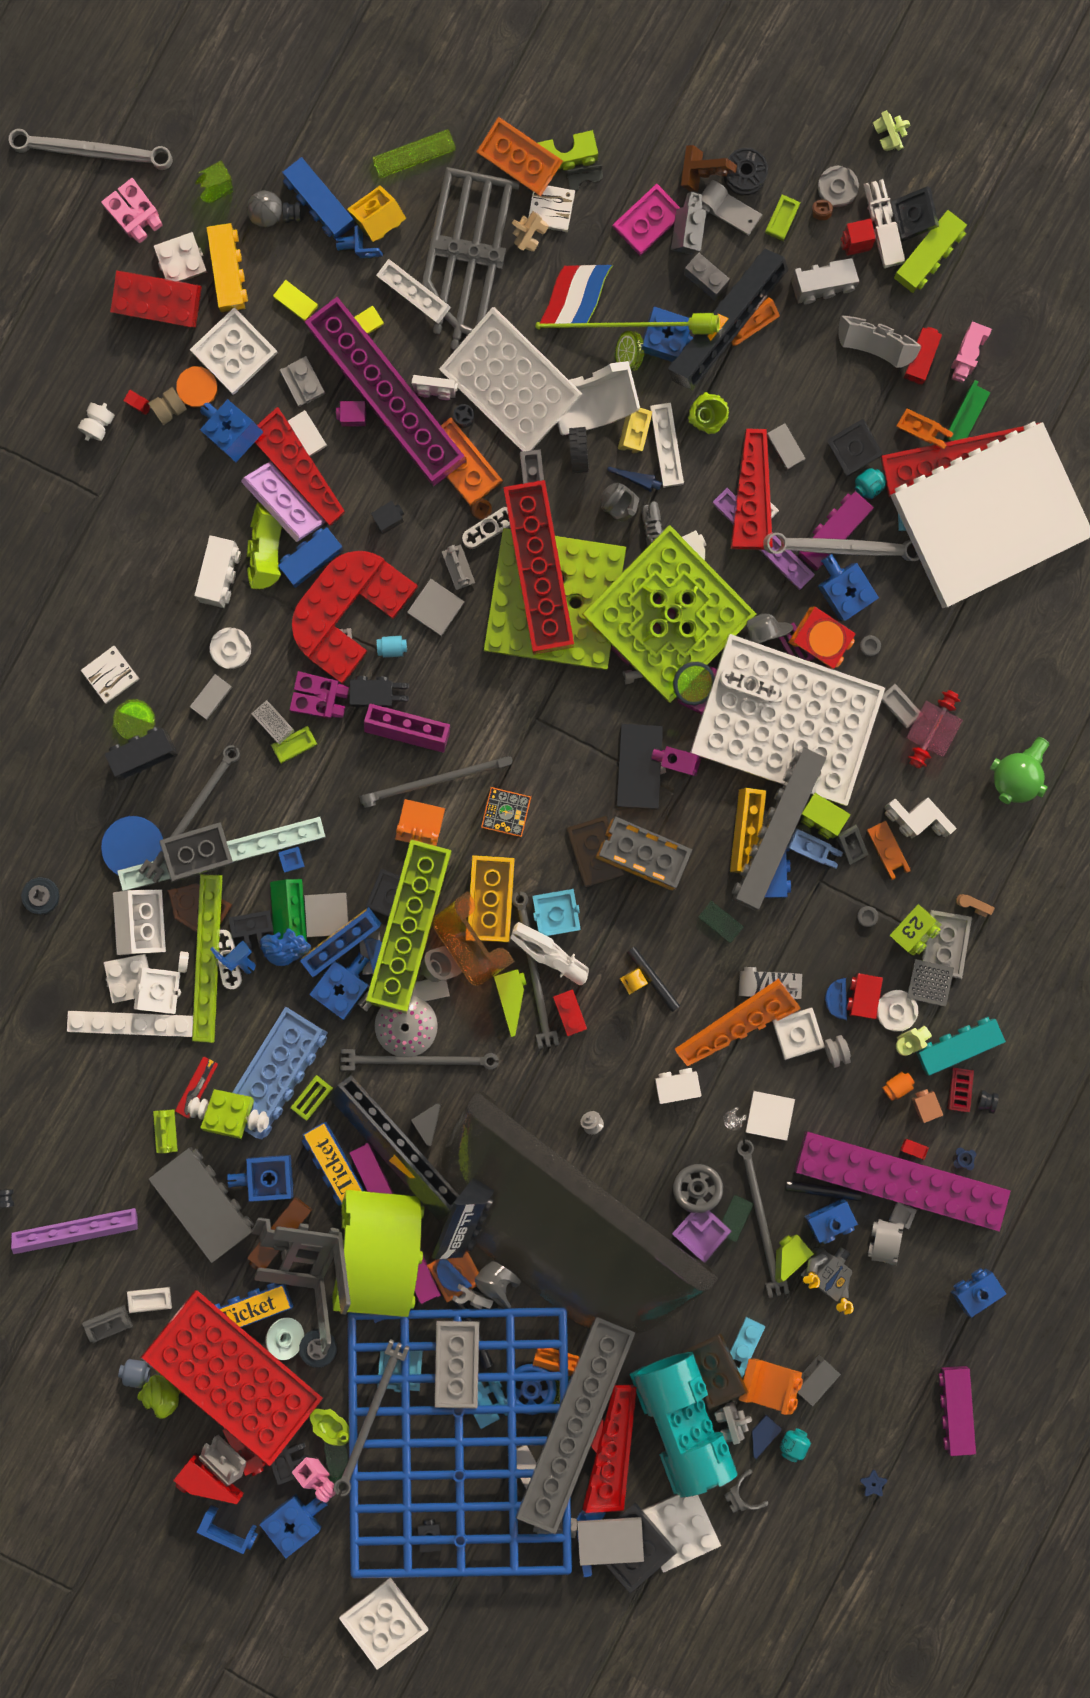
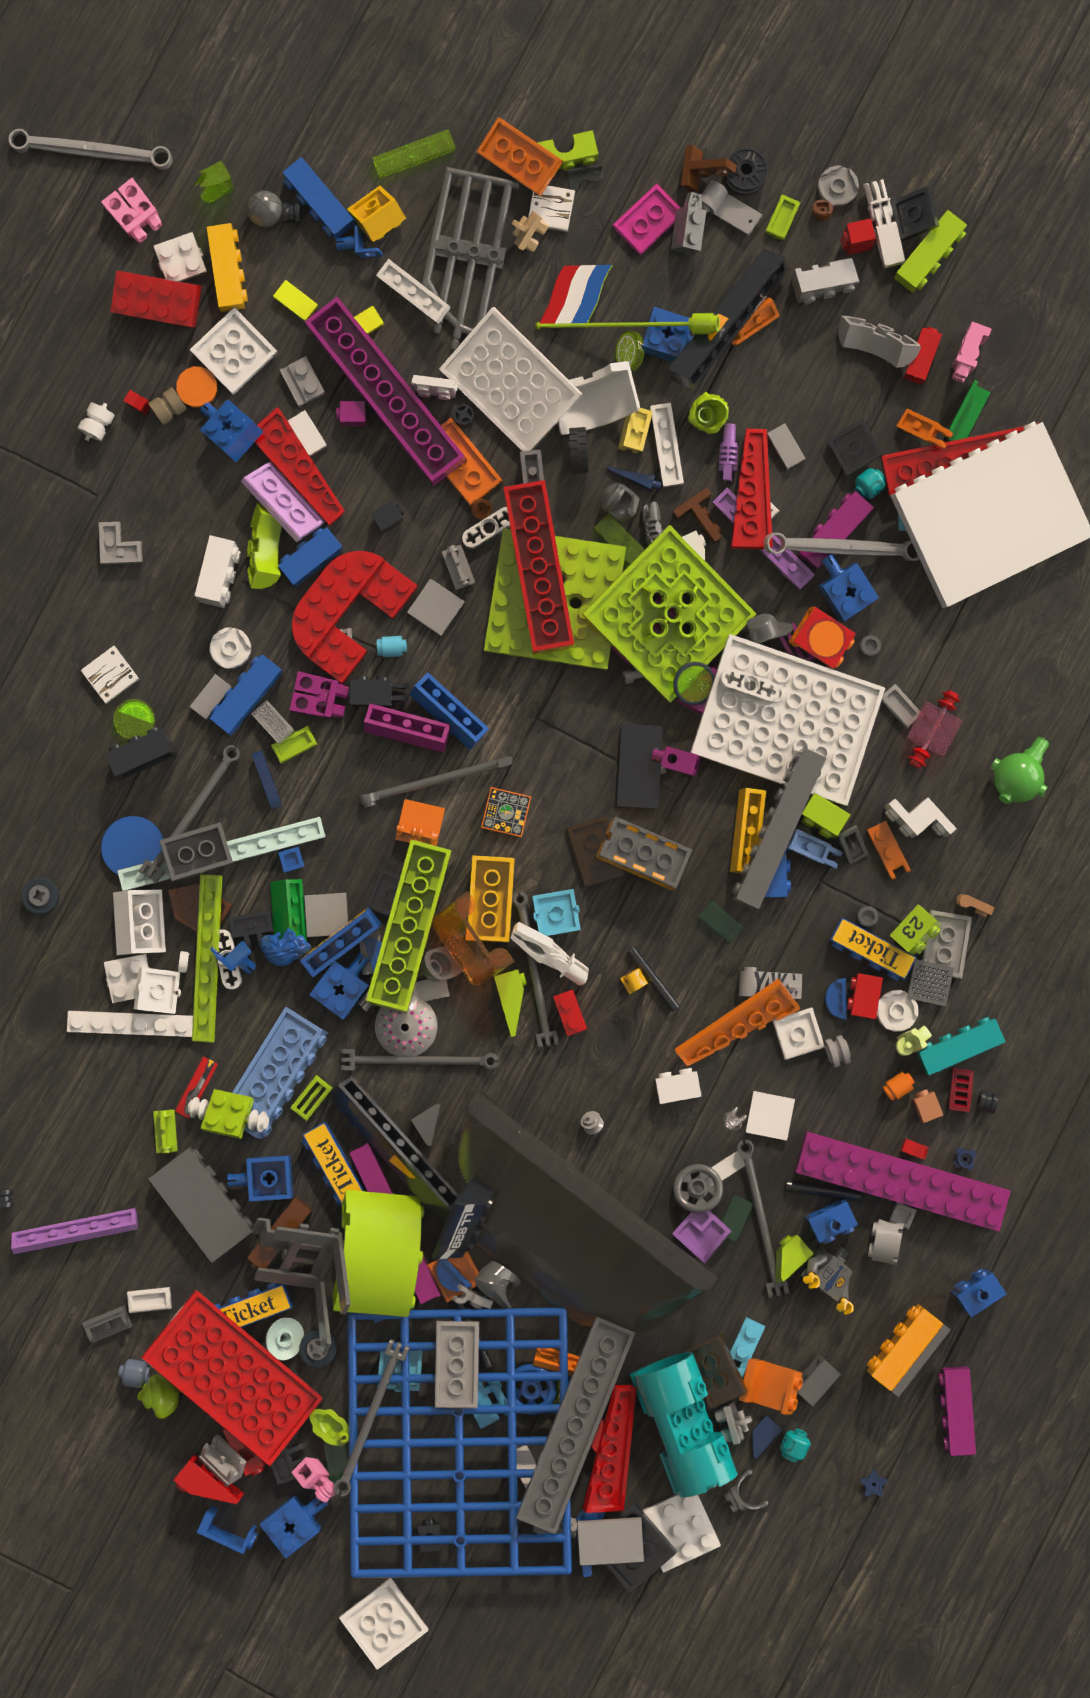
flat silver brick [684,253,730,300] -> none
yellowish green hips [873,110,910,151] -> none
none -> light grey plate [99,522,143,565]
none -> blue brick [210,654,283,736]
none -> dark blue beam [252,750,282,810]
none -> blue brick [409,673,489,750]
none -> clear neon green tile [594,514,645,565]
none -> reddish brown bracket [672,487,722,545]
none -> white sticker [687,1151,745,1192]
none -> medium lavender hinge [719,424,738,482]
none -> yellow brick [829,918,917,981]
none -> light orange piece [867,1304,951,1397]

